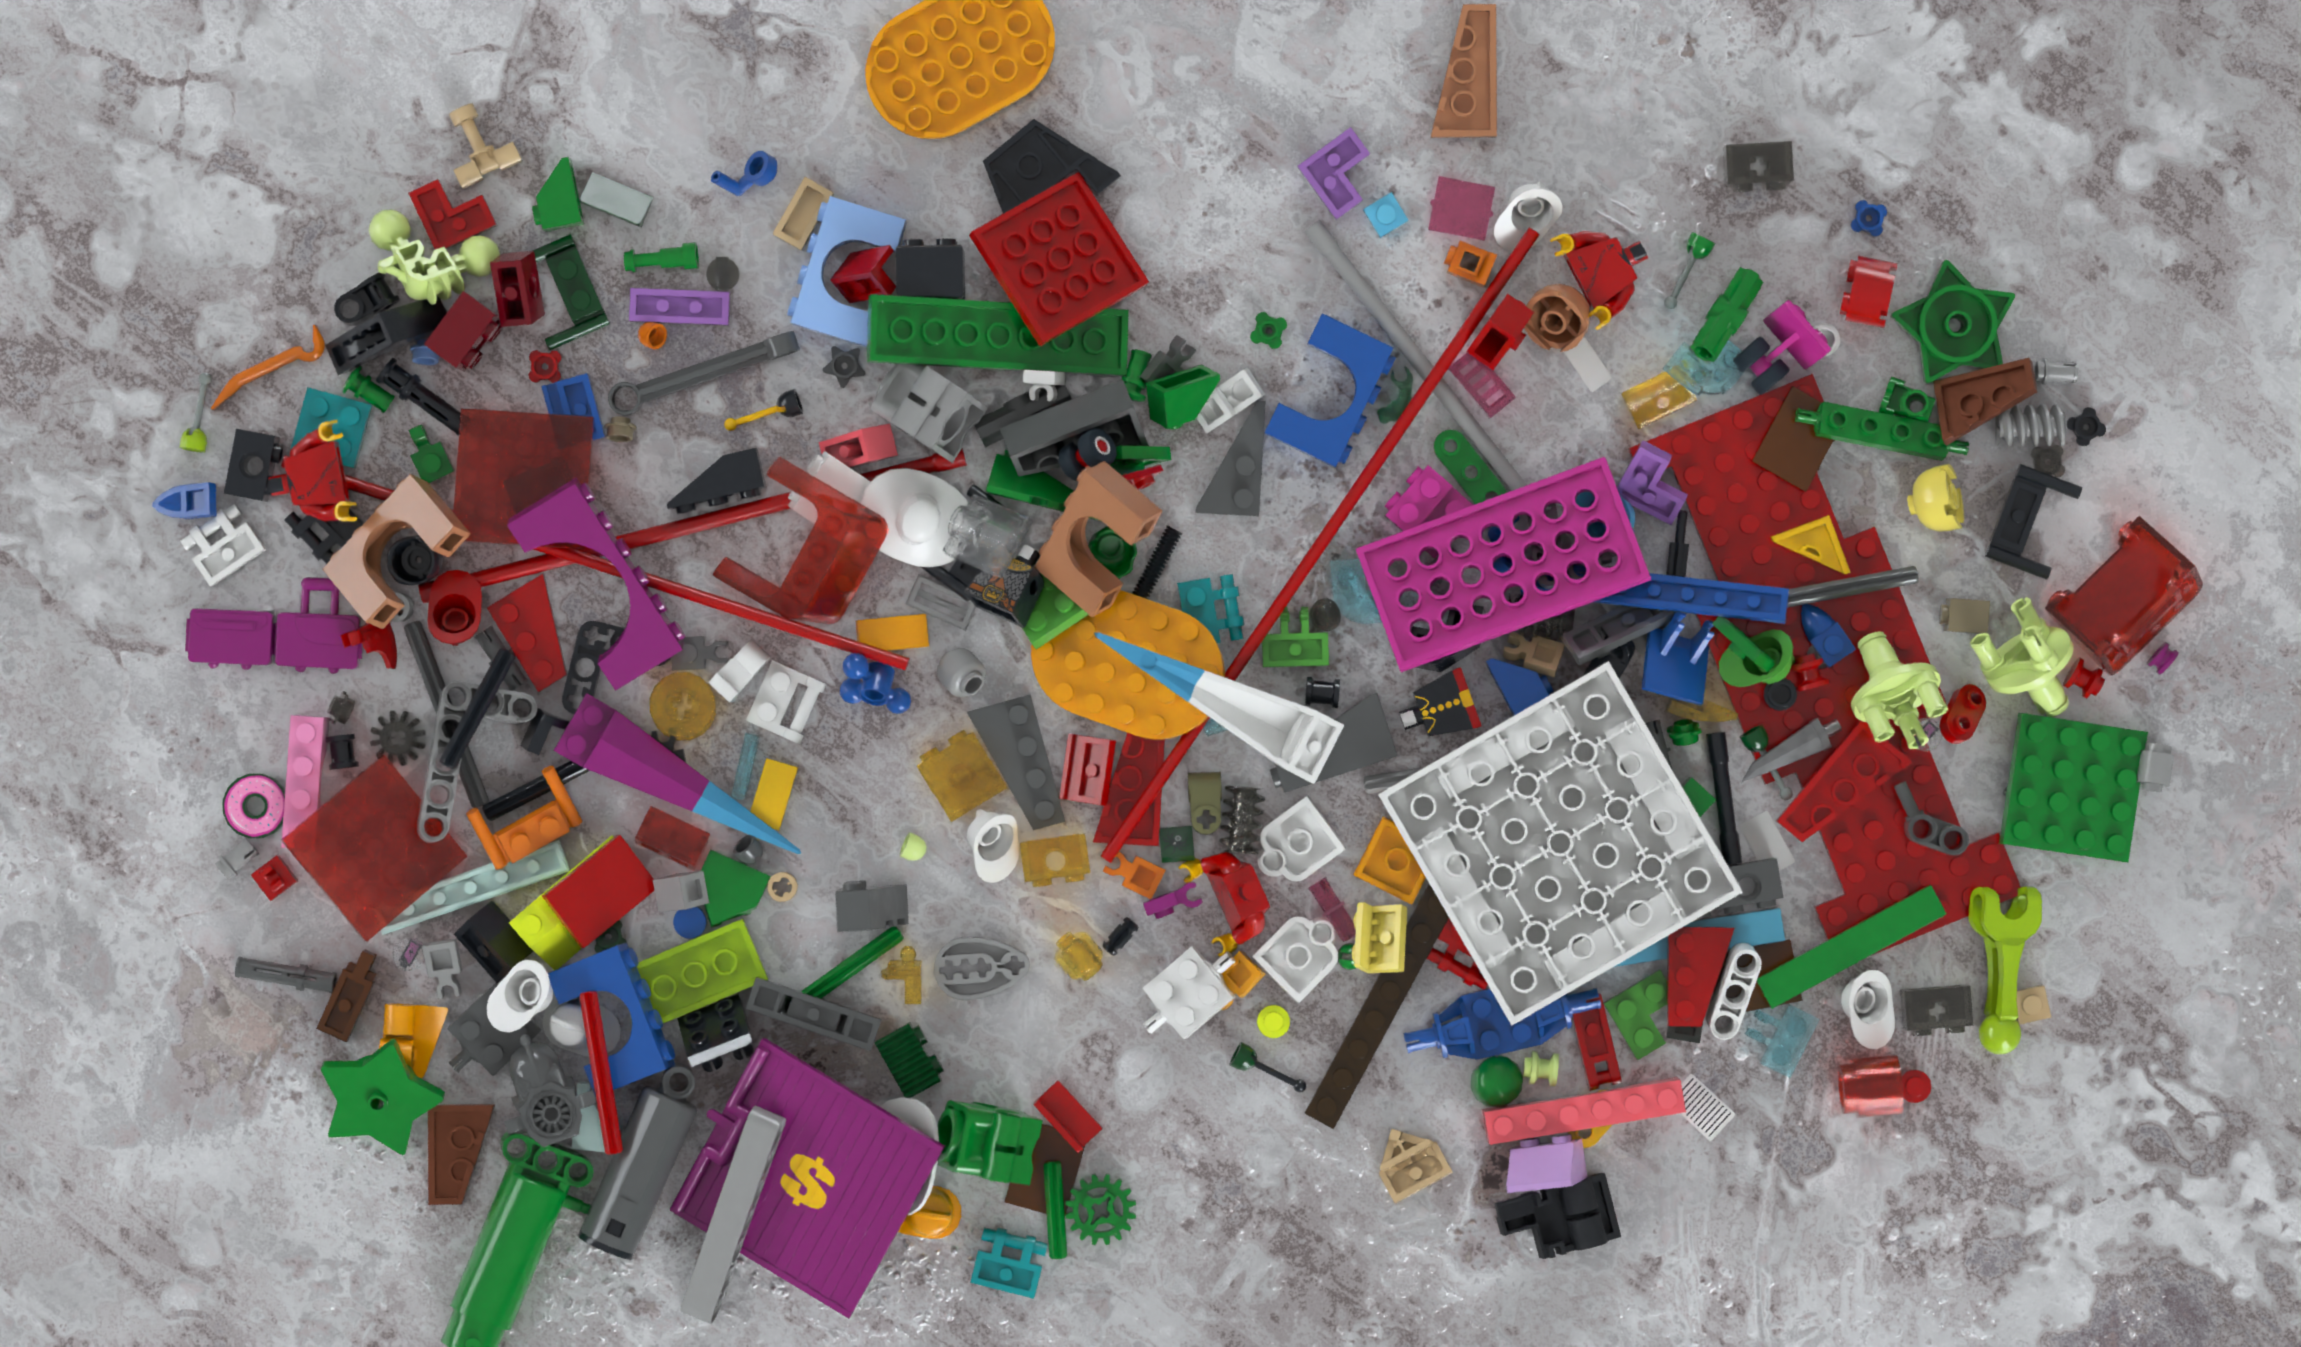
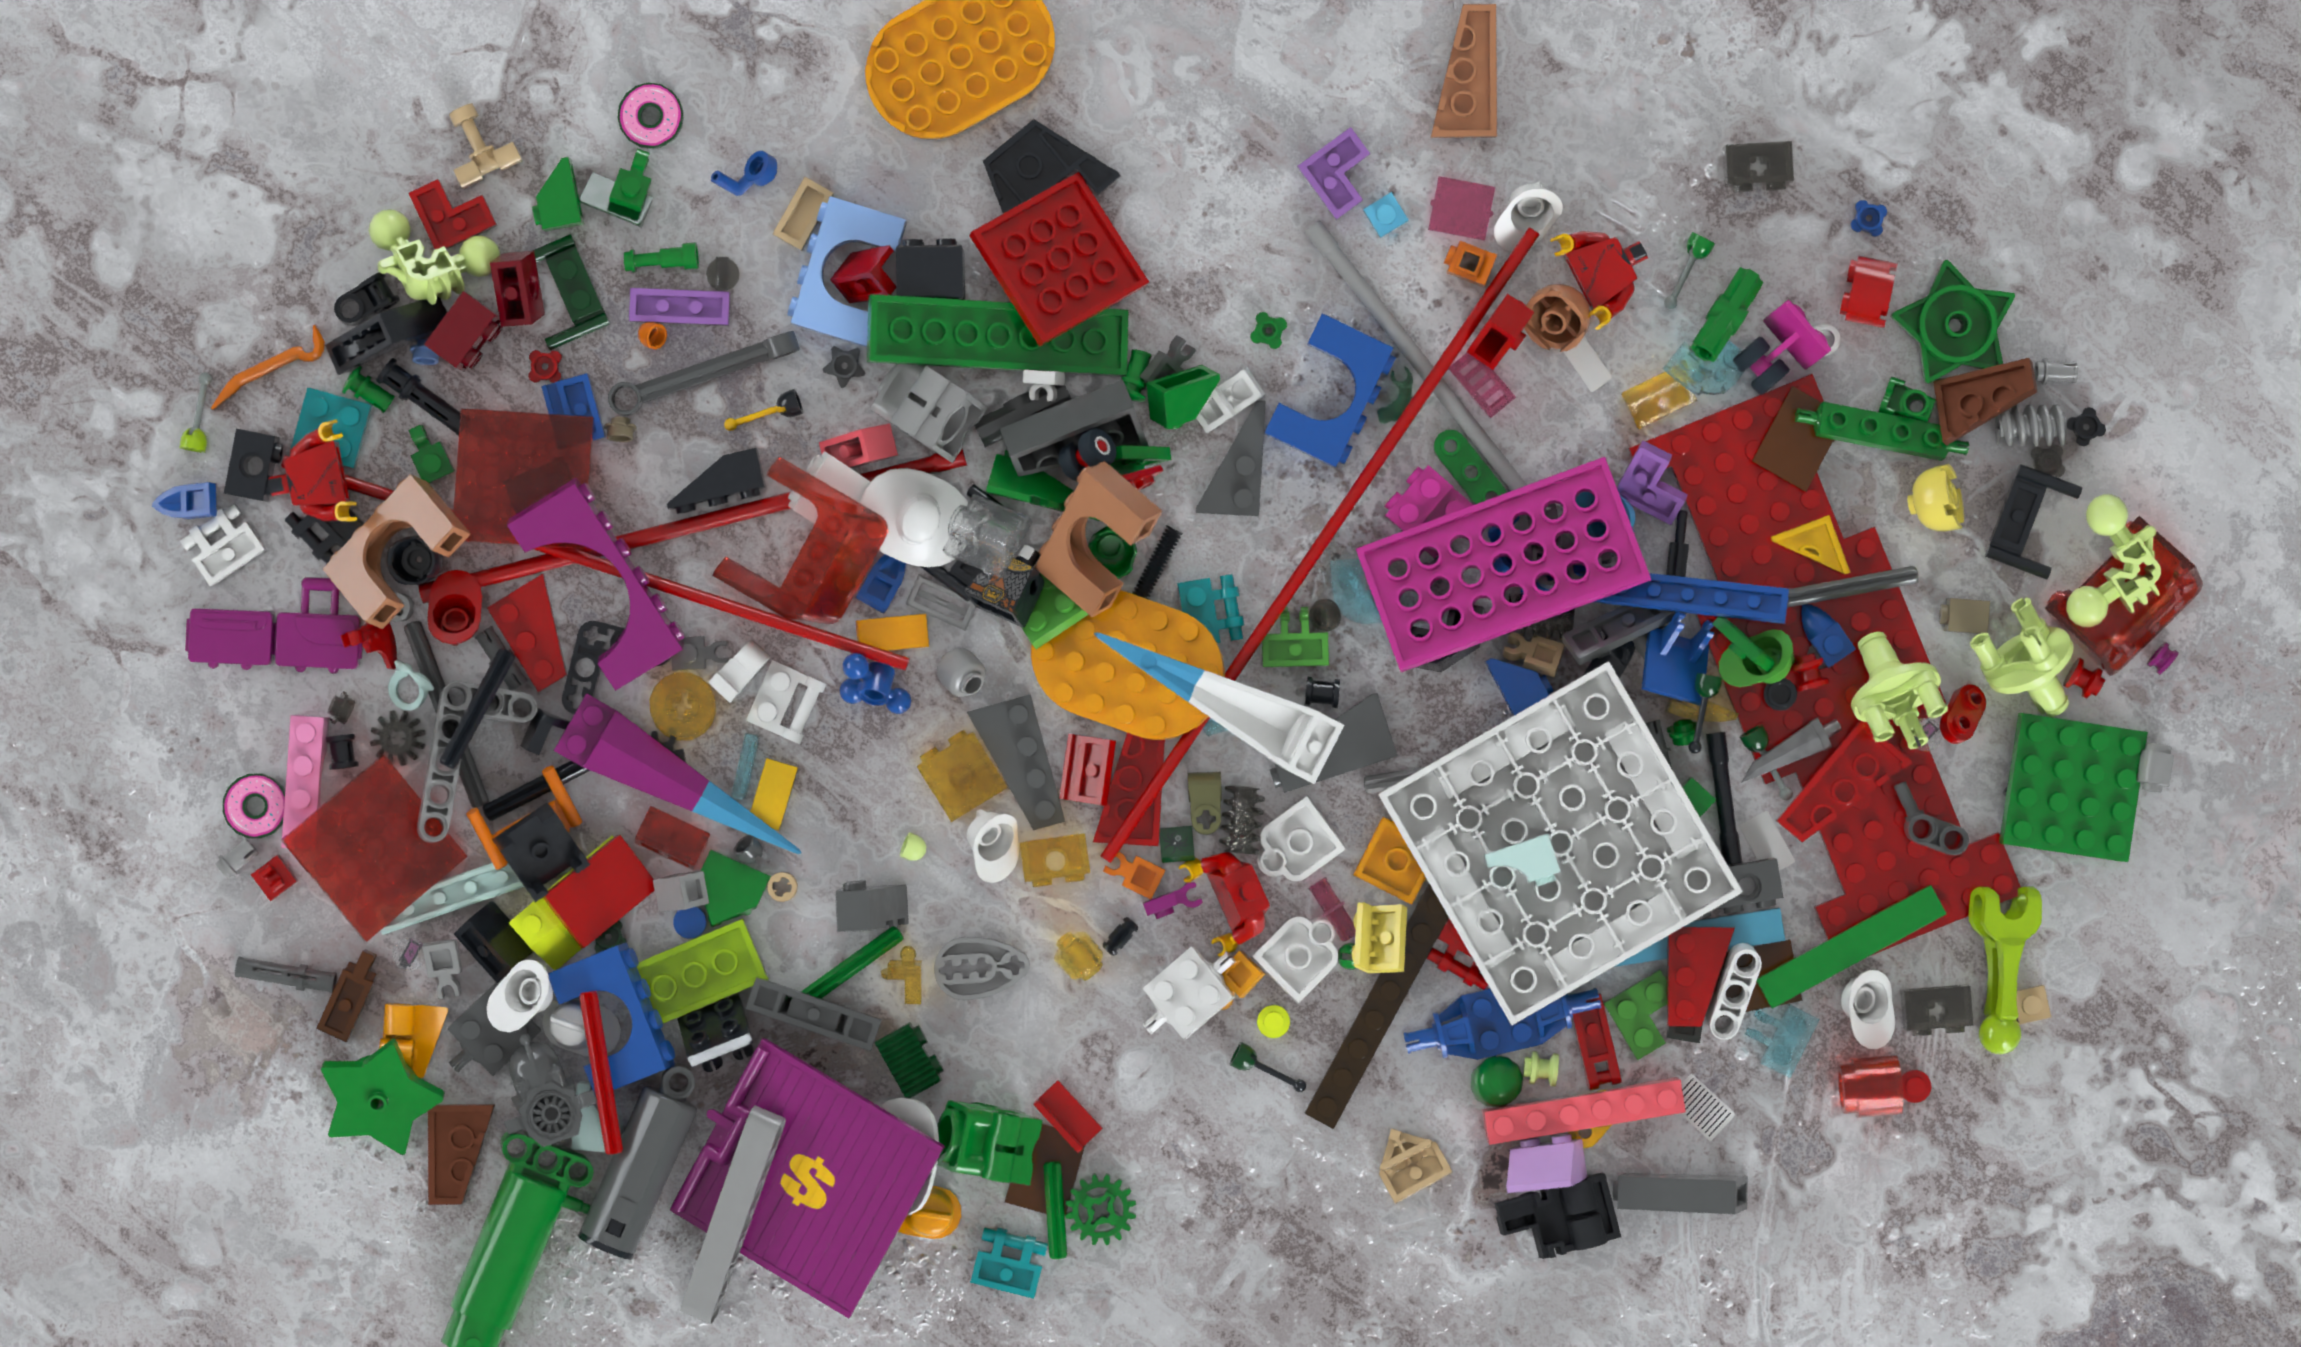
black torso [1399,667,1482,736] -> none
none -> light aqua piece [388,660,434,711]
none -> black panel [492,802,590,902]
none -> green plate [609,148,652,212]
none -> tile [617,82,684,149]
none -> blue plate [855,554,906,614]
none -> light aqua arch [1484,834,1561,887]
none -> dark grey slope [1612,1173,1748,1214]
none -> hinge [1688,673,1723,754]
none -> yellowish green piece [2066,494,2161,627]

